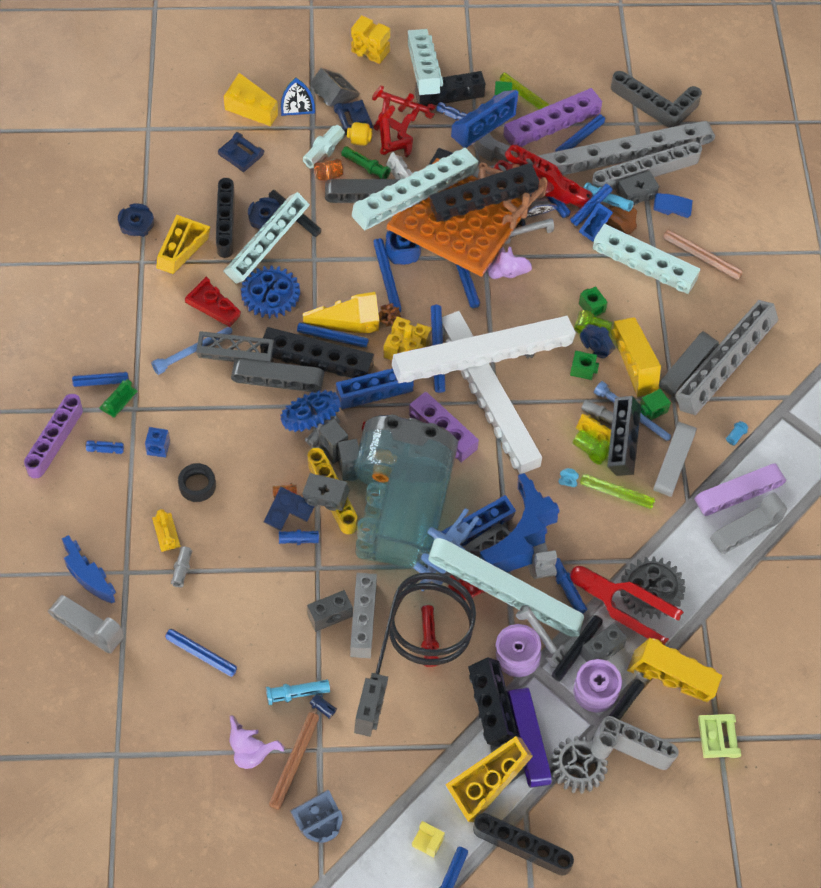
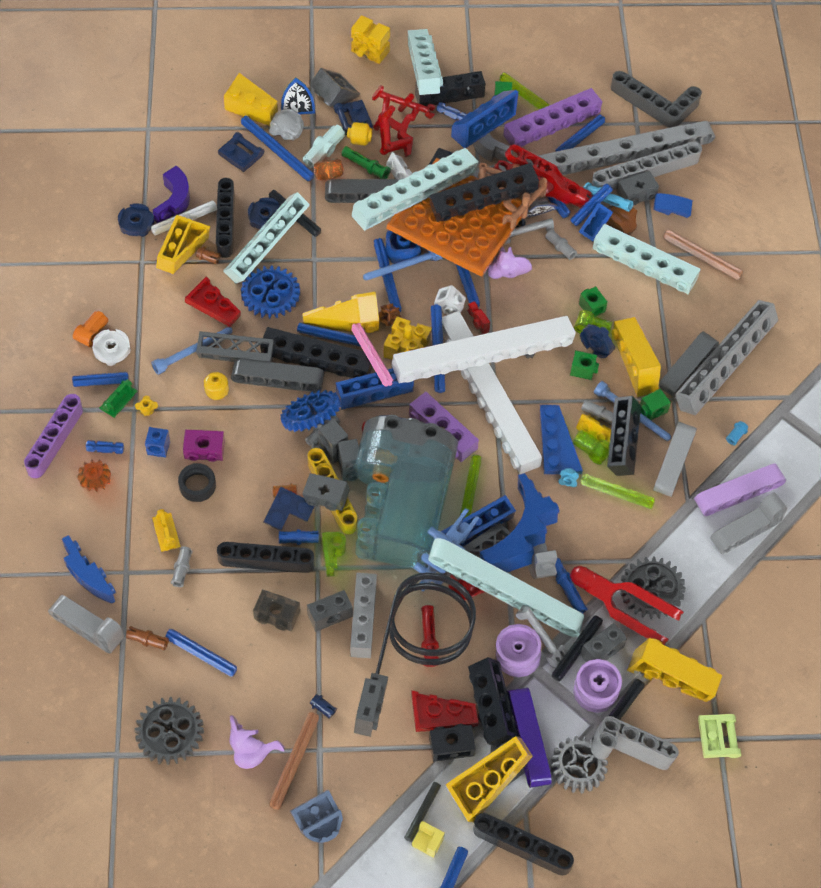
medium azure pin [266,679,330,705] -> none
none -> orange piece [73,311,109,347]
none -> clear orange gear [77,459,111,492]
none -> white plate [92,329,131,366]
none -> dark orange pin [126,626,169,651]
none -> yellow plate [135,396,158,416]
none -> dark grey gear [135,697,204,765]
none -> white axle [151,201,217,235]
none -> dark purple arch [153,165,190,223]
none -> magenta brick [183,429,225,462]
none -> dark orange pin [196,246,221,265]
none -> yellow head [204,372,229,400]
none -> black beam [217,542,315,573]
none -> blue axle [241,115,314,181]
none -> clear smoke brick [253,589,301,631]
none -> light grey hair [269,109,304,141]
none -> clear neon green plate [322,532,346,577]
none -> bright pink axle [351,323,393,387]
none -> medium blue piece [363,250,443,281]
none -> pearl dark grey bar [404,782,441,842]
none -> red wing [411,690,478,732]
none -> black brick [429,724,476,762]
none -> white brick [434,285,466,315]
none -> clear neon green axle [460,454,482,518]
none -> red plate [467,301,490,334]
none -> blue wing [540,405,583,474]
none -> light grey pin [545,229,577,260]

